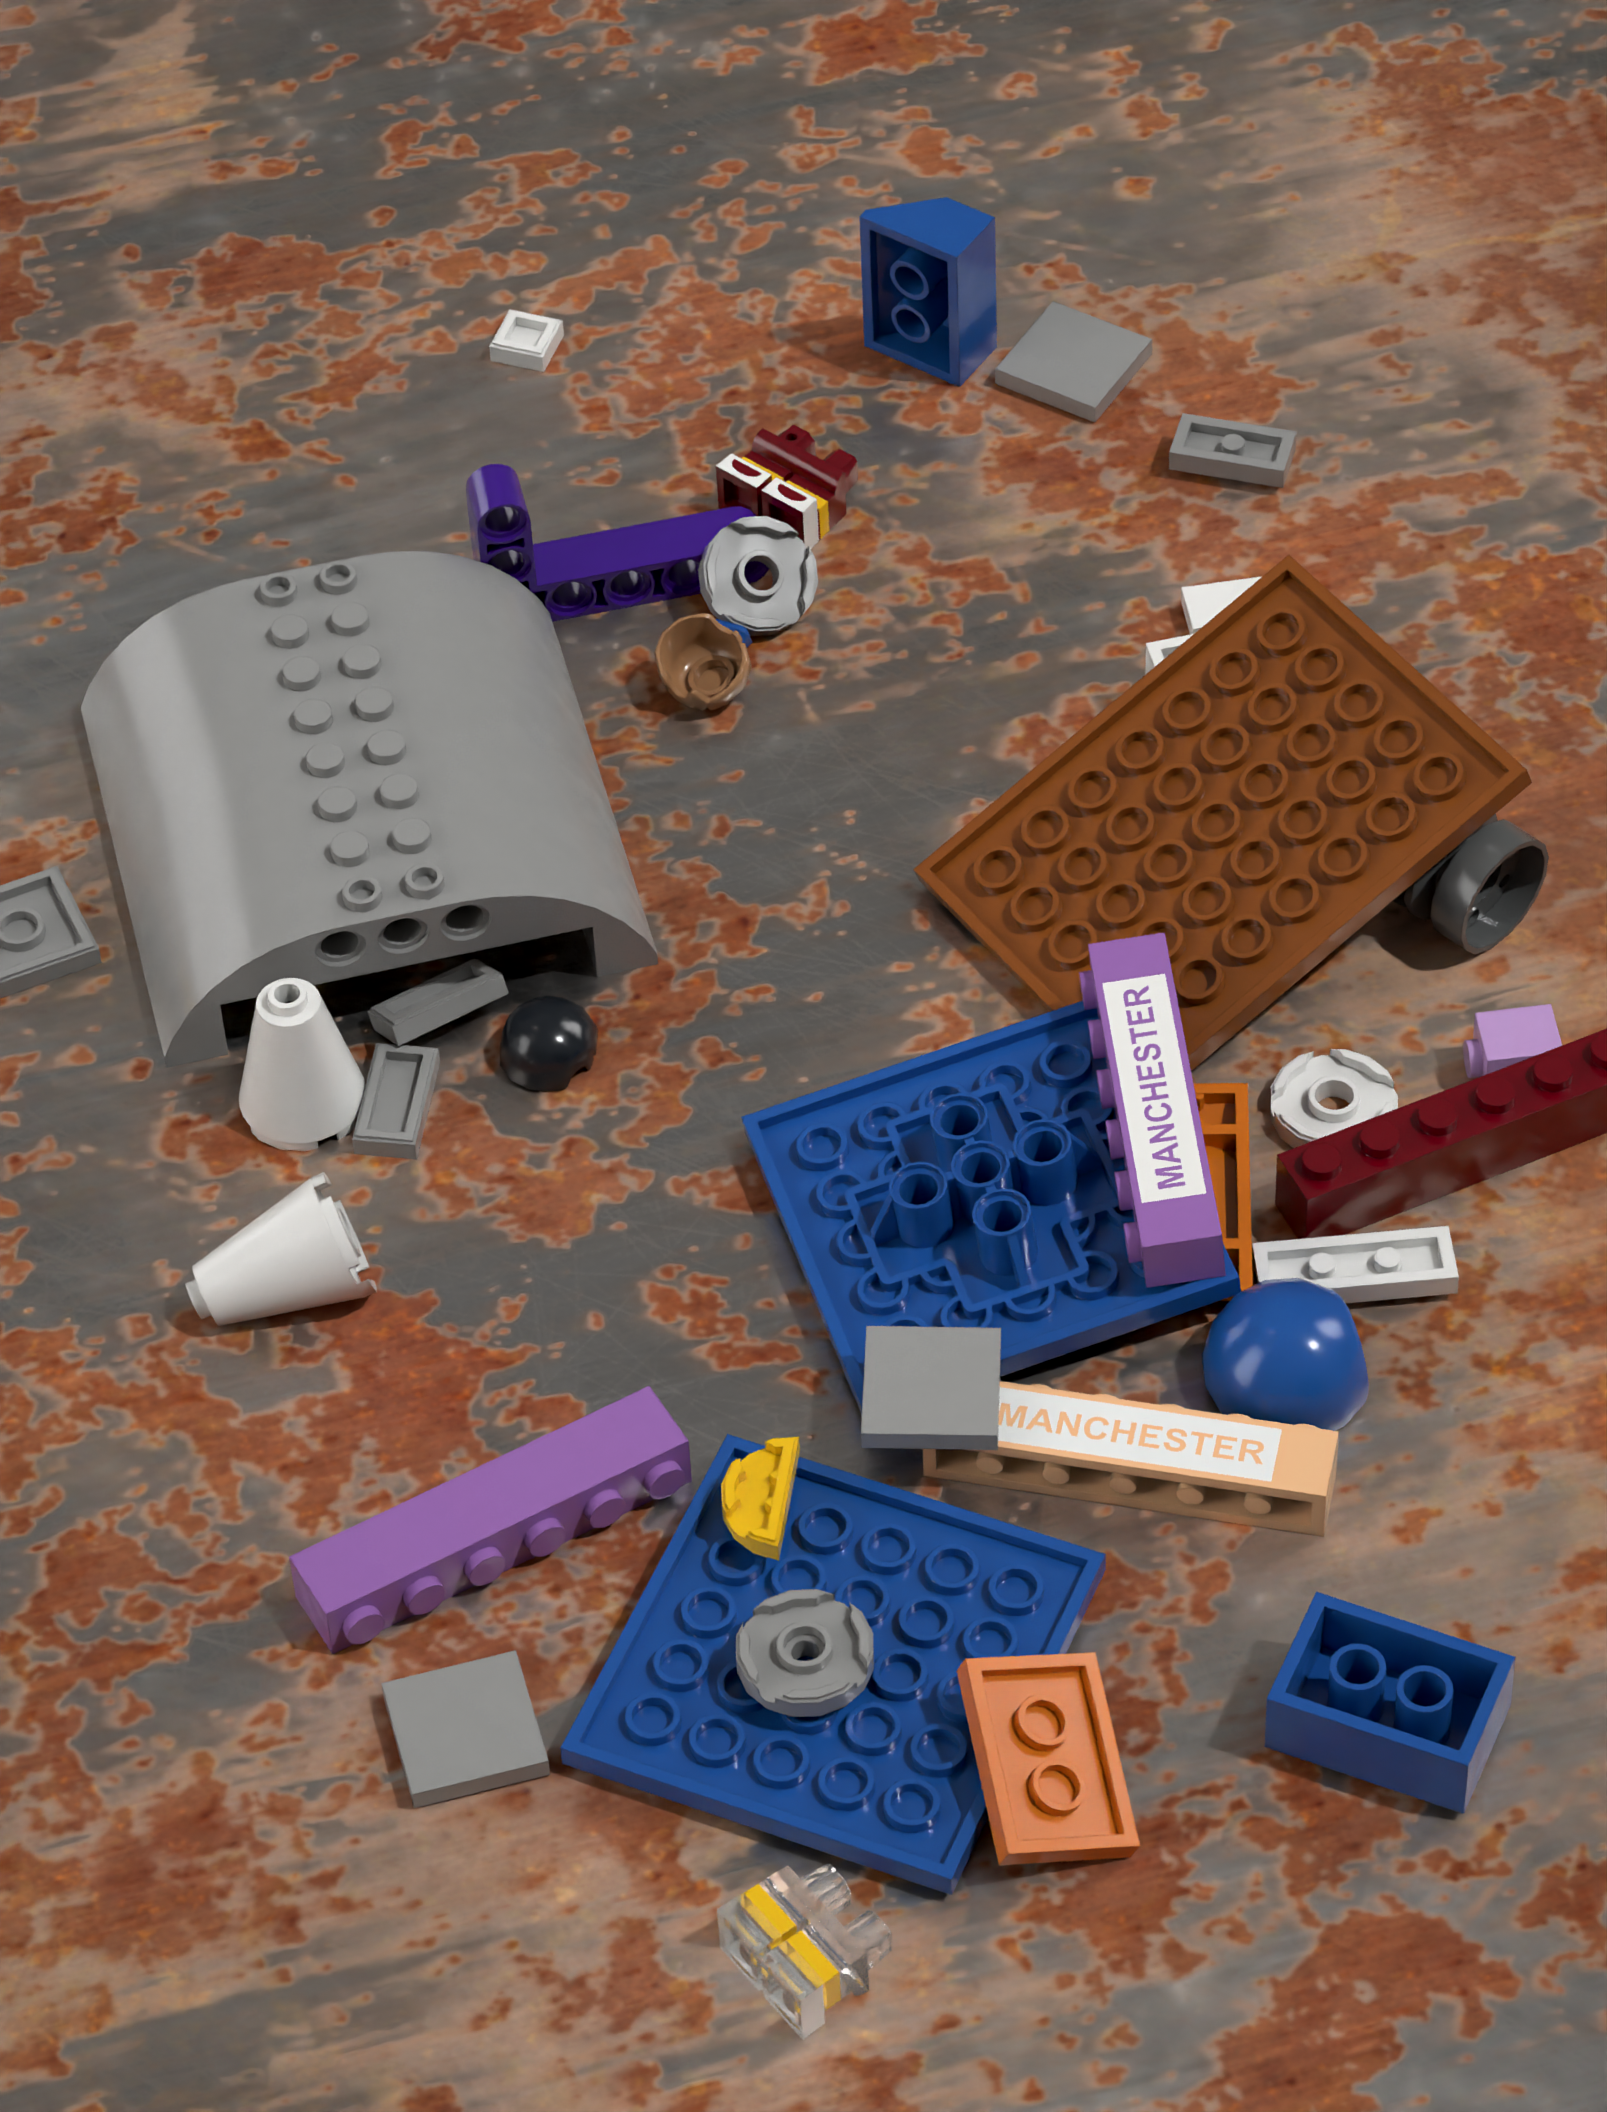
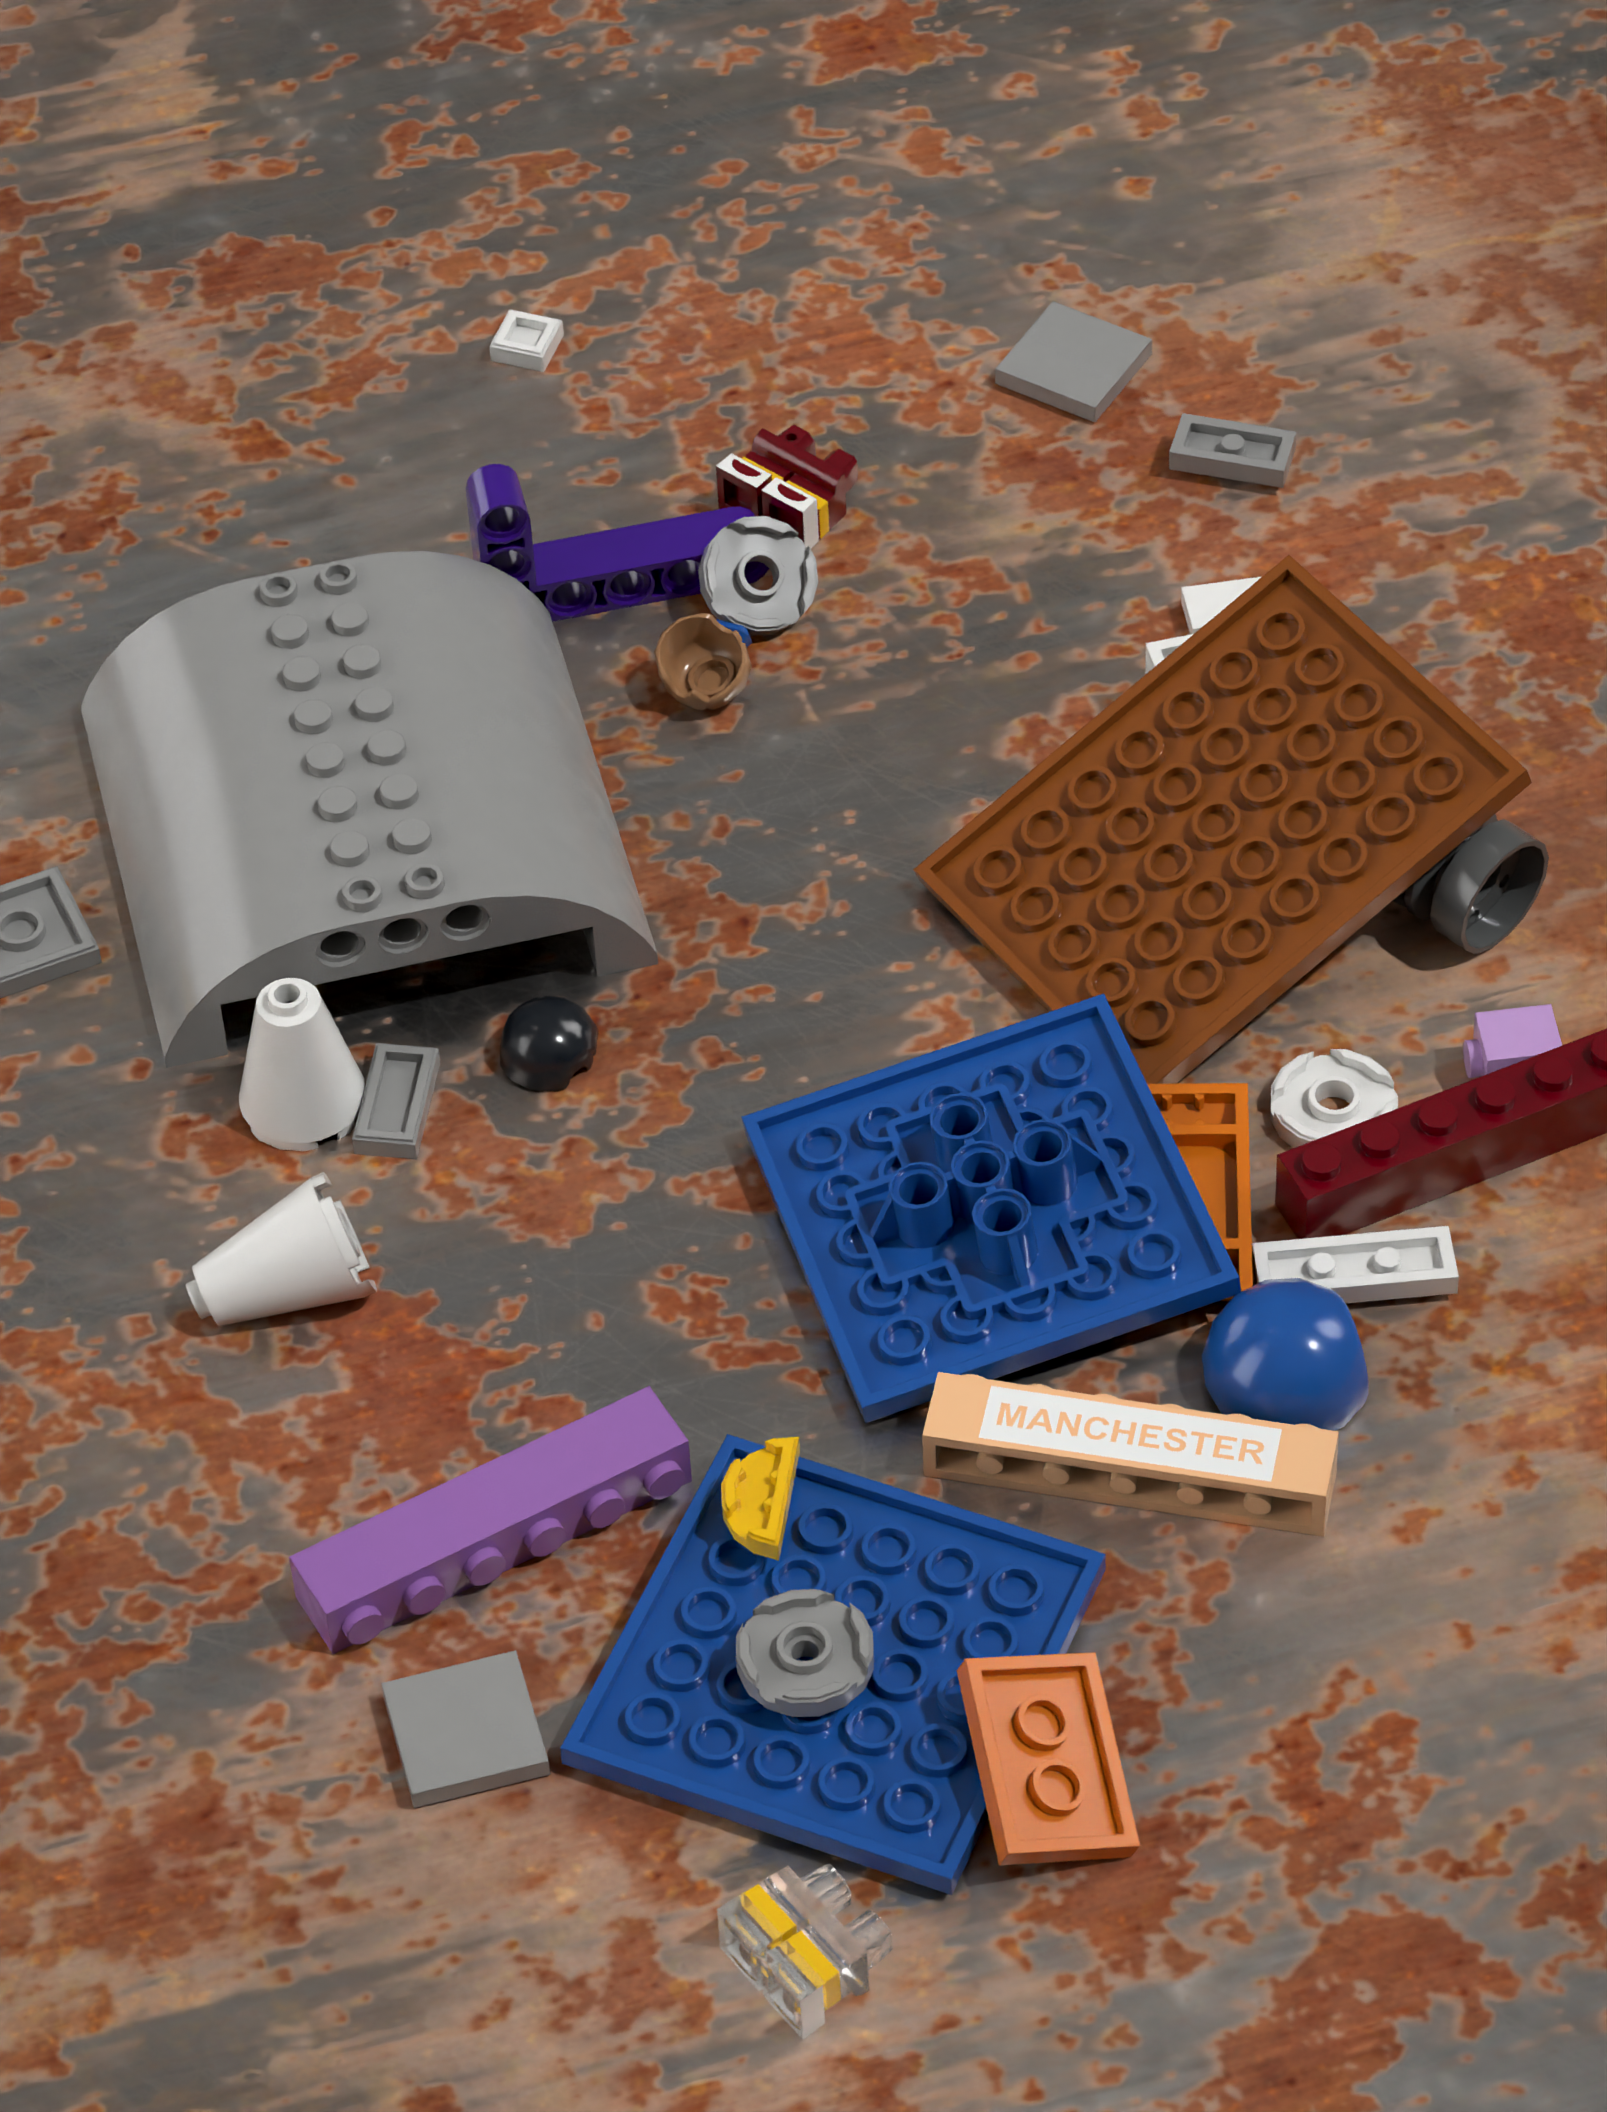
light grey tile [368,958,509,1046] -> none
blue slope [859,197,997,387] -> none
light grey tile [861,1326,1001,1450] -> none
medium lavender brick [1079,933,1226,1288] -> none
blue brick [1265,1592,1516,1814] -> none

